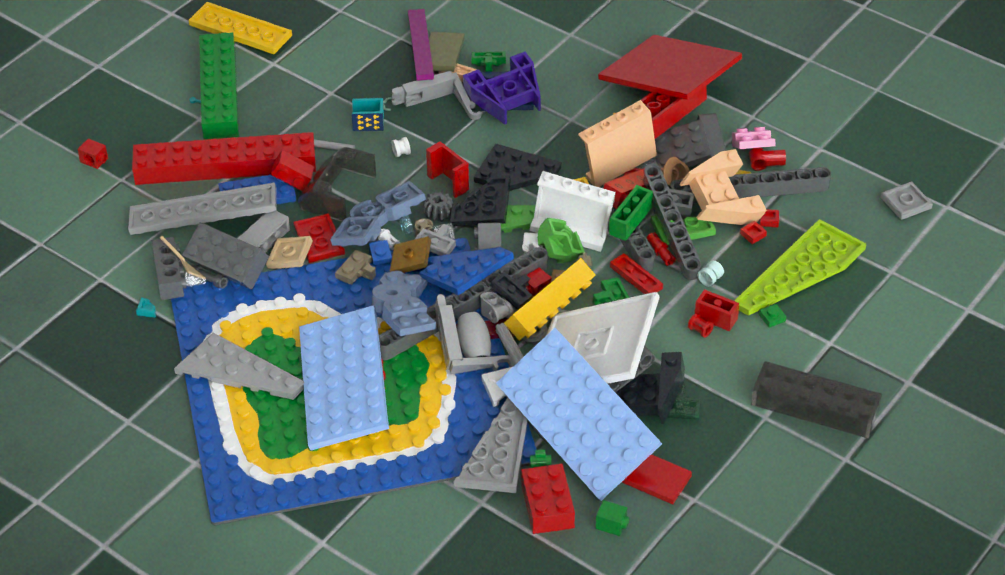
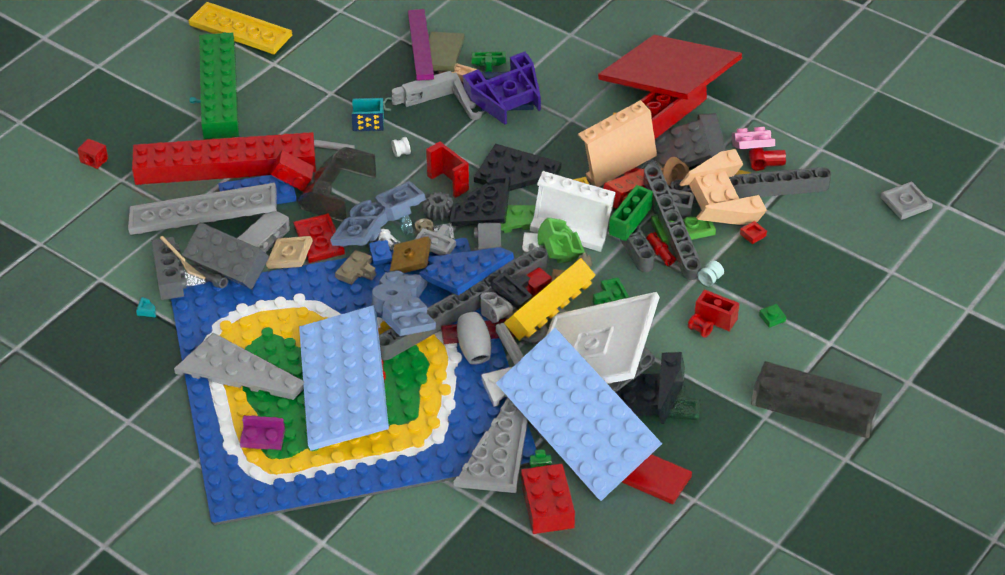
light grey hinge [435,294,514,374] -> none
green brick [596,500,630,536] -> none
red plate [610,253,663,294] -> none
lime wing [734,219,866,316] -> none
red tile [760,209,779,227] -> none
none -> magenta bracket [240,415,285,450]

